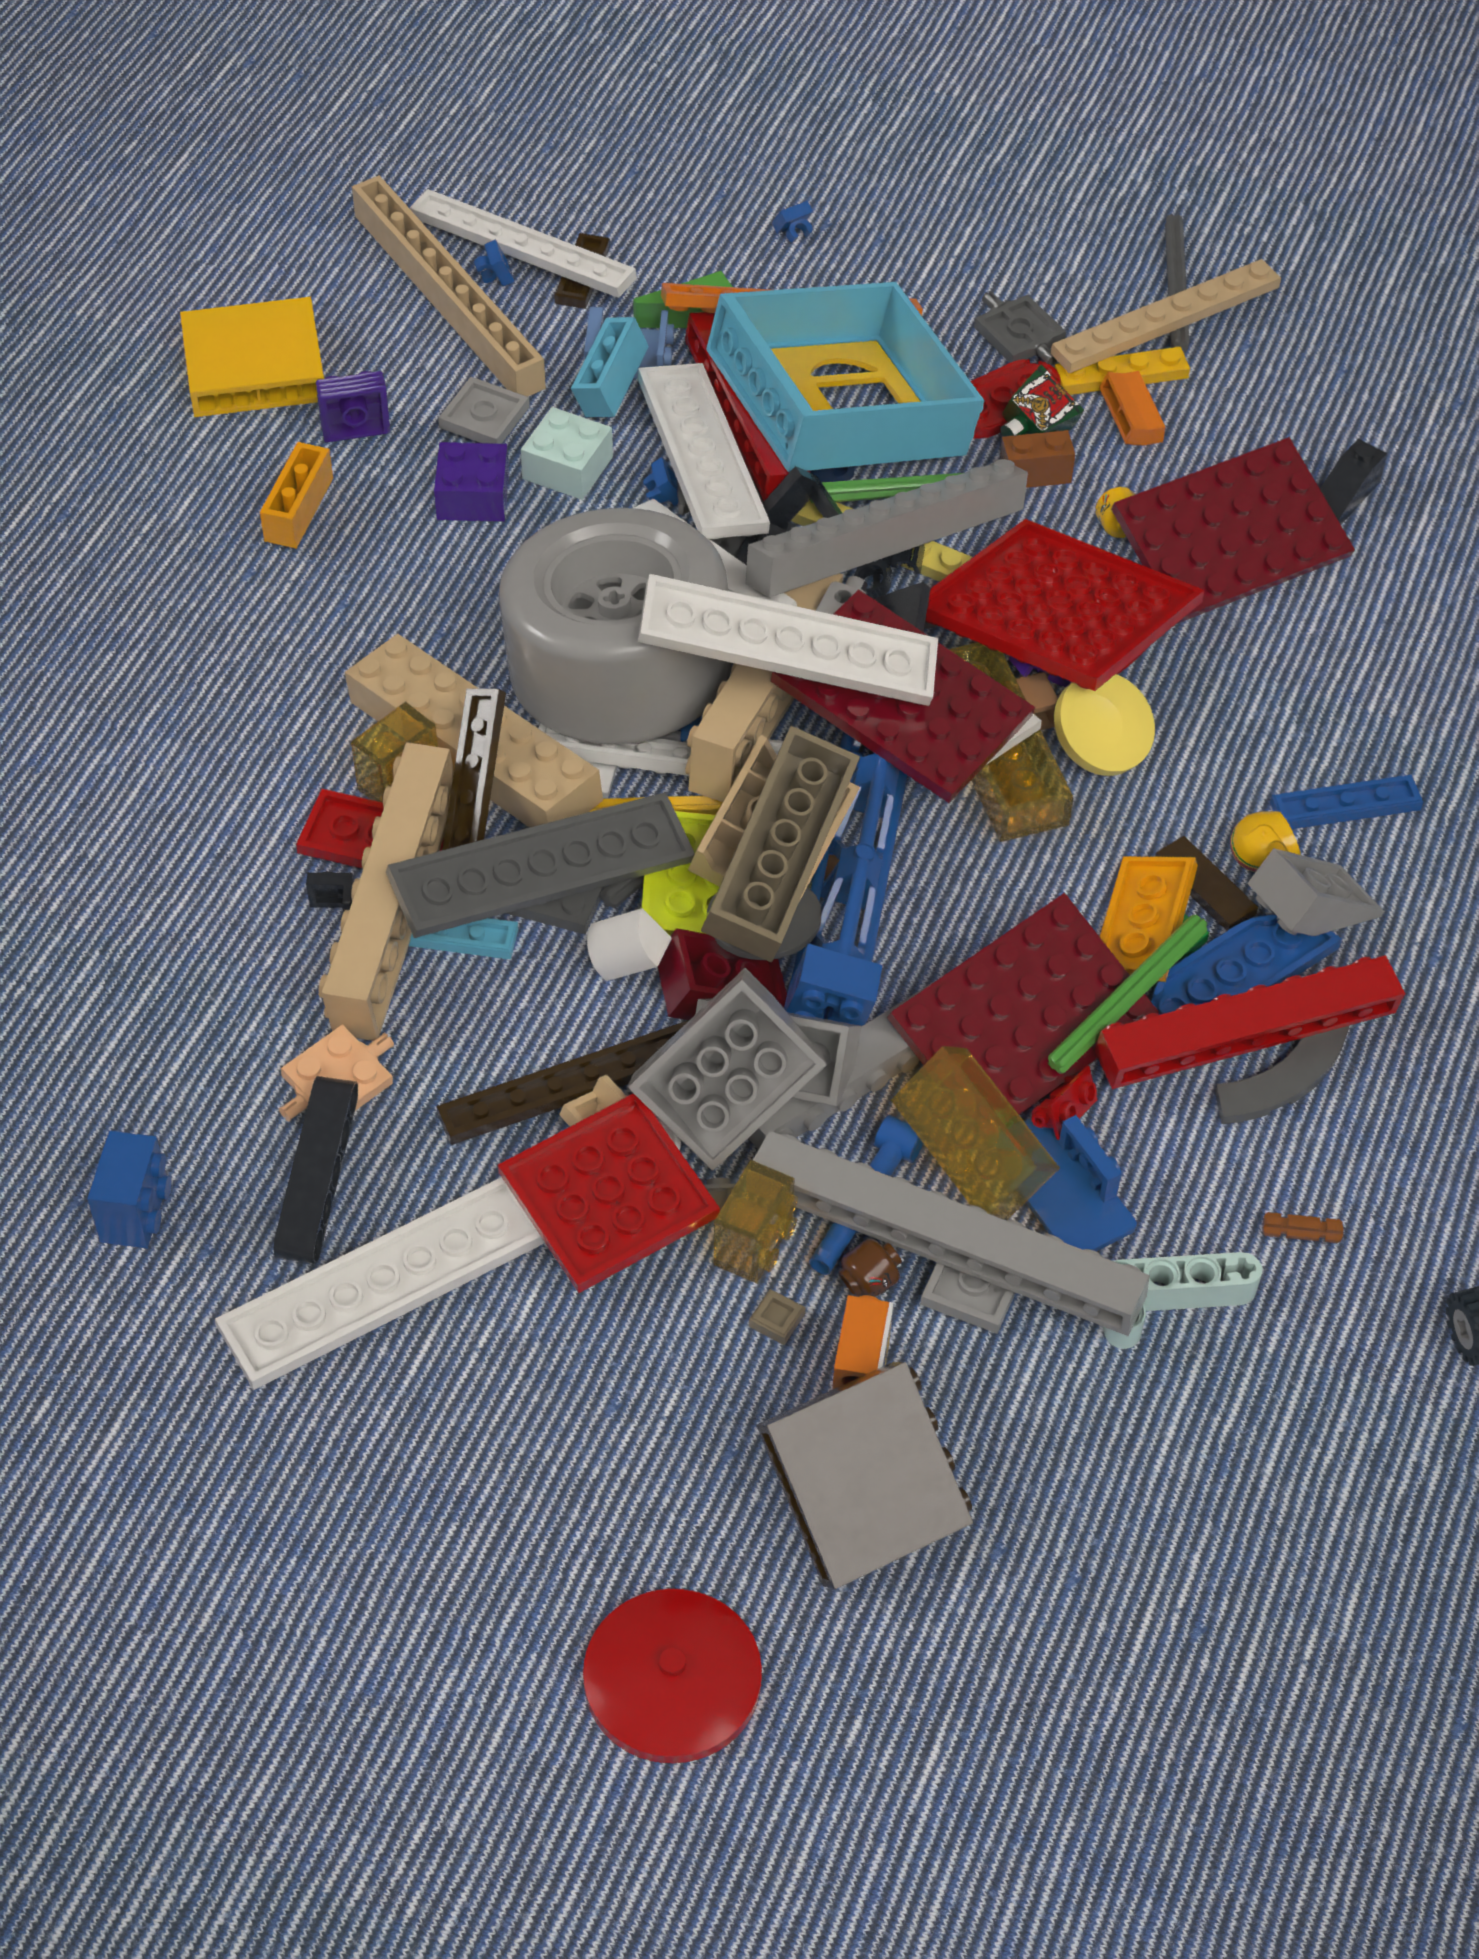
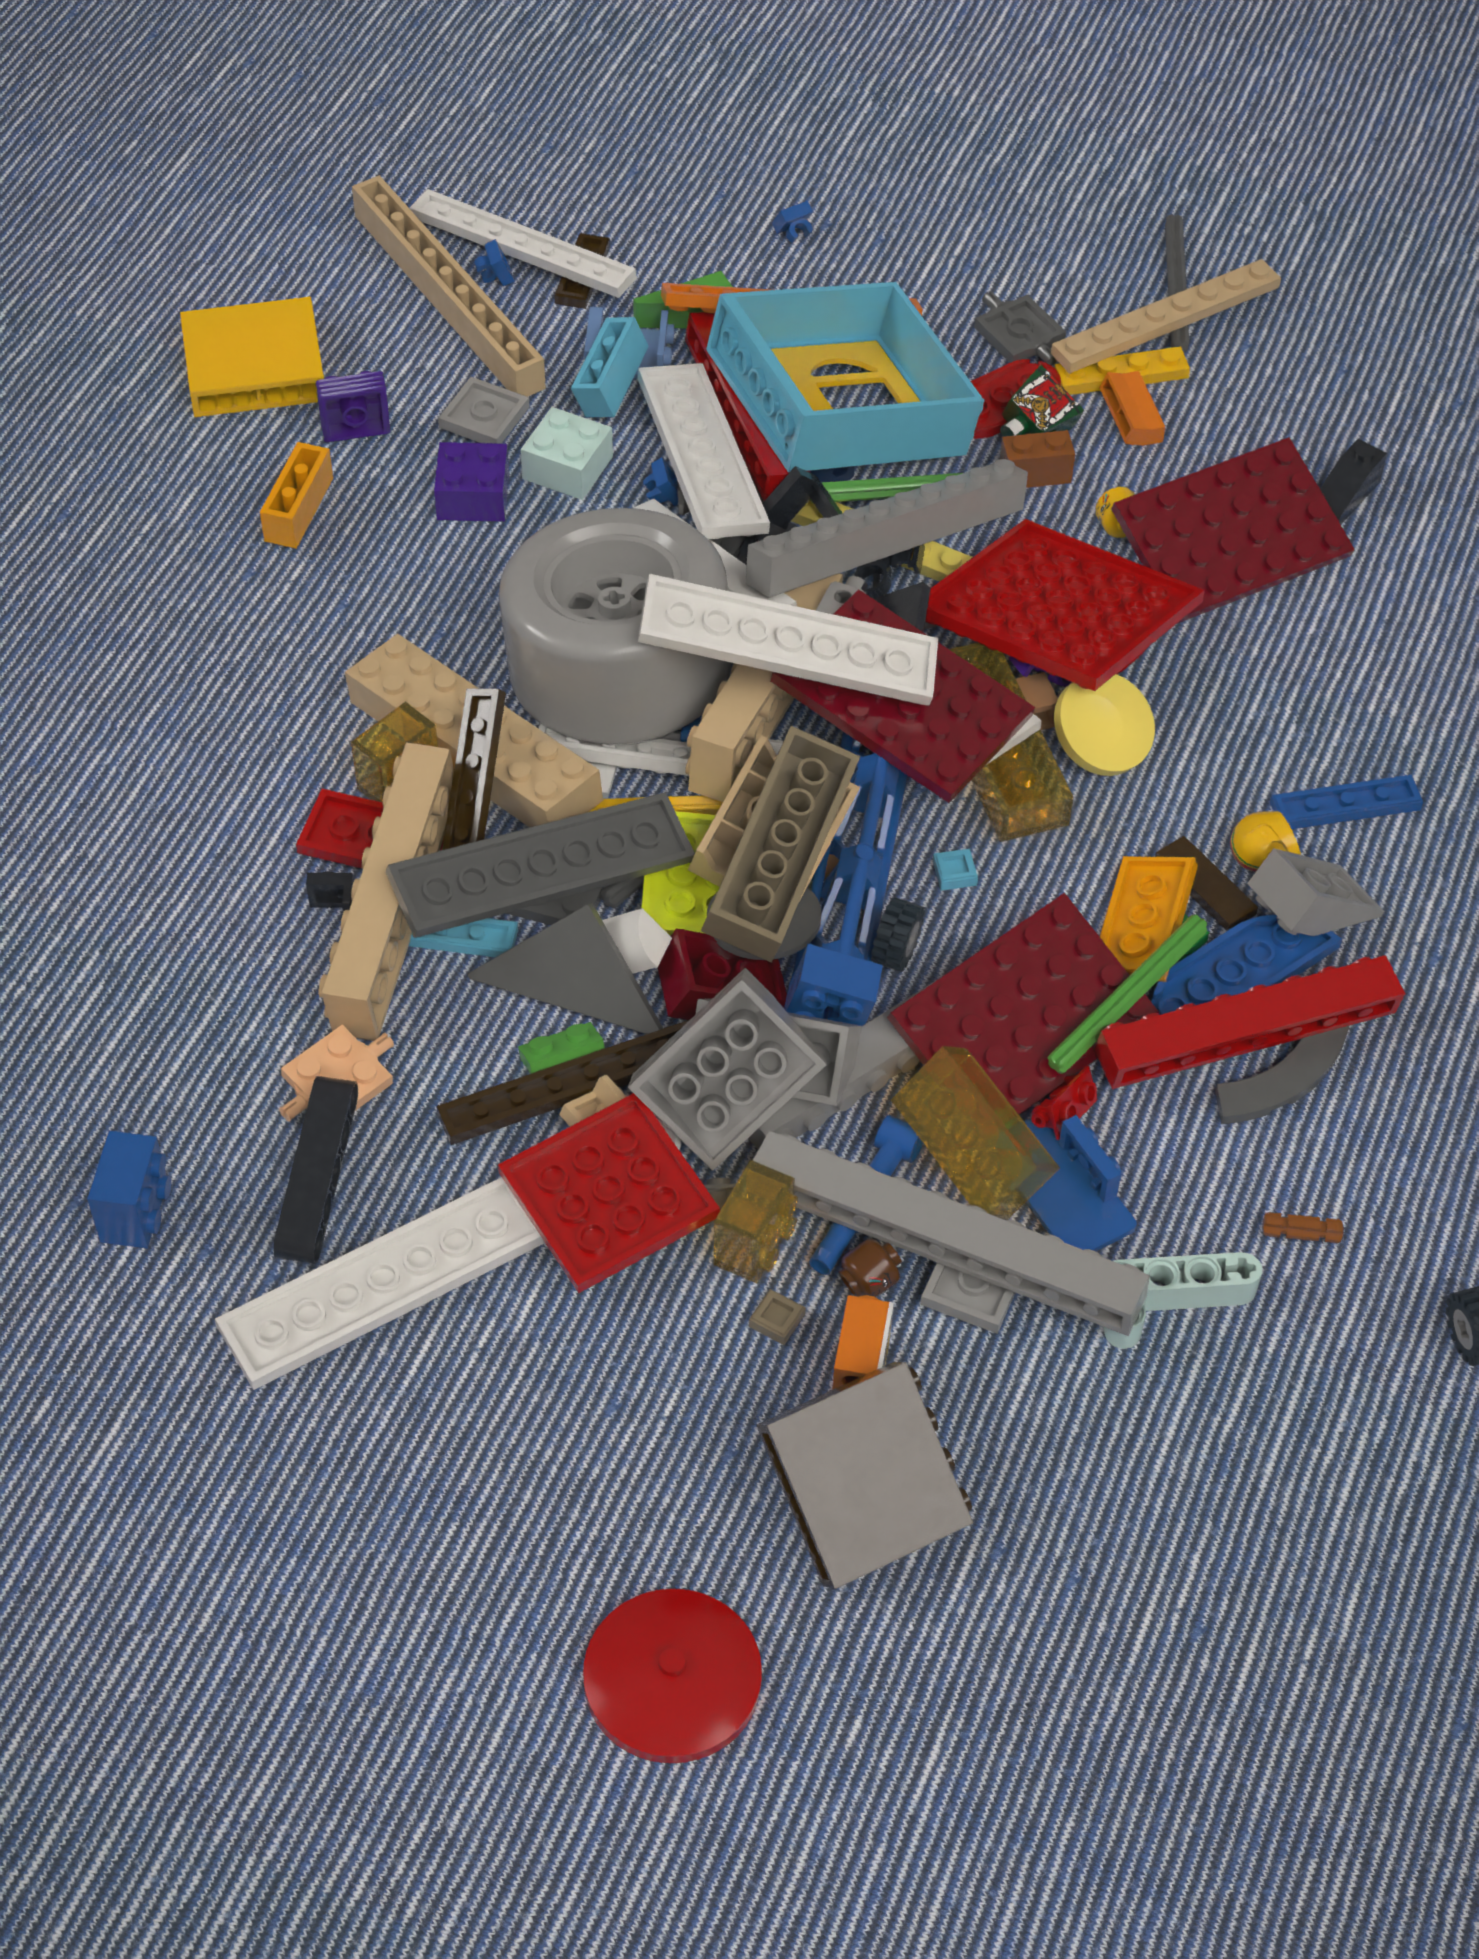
none -> dark grey tile [467,902,663,1034]
none -> bright green plate [518,1022,605,1074]
none -> black wheel [871,897,925,972]
none -> medium azure tile [933,849,978,891]

